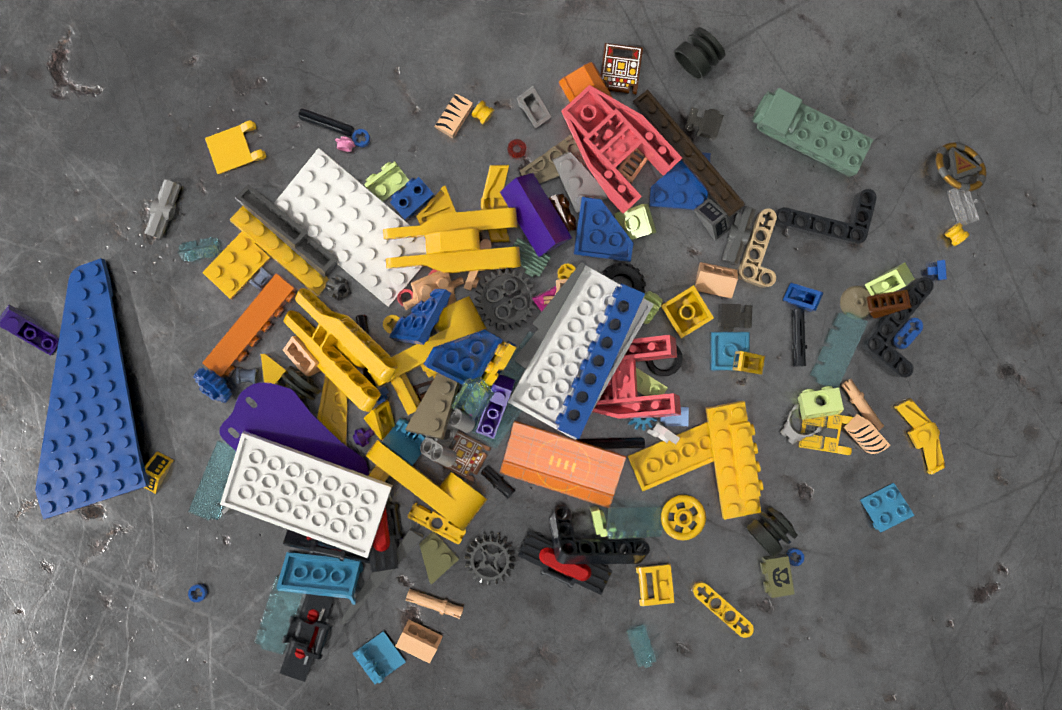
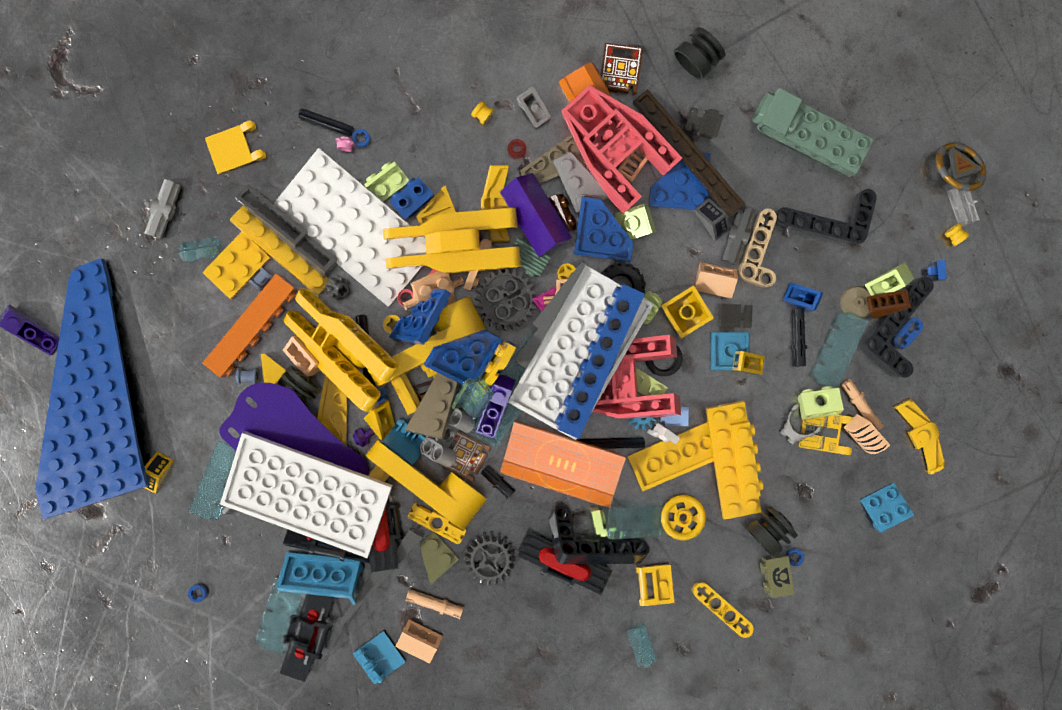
blue gear [193,368,232,403] -> none
light nougat brick [434,94,474,139] -> none

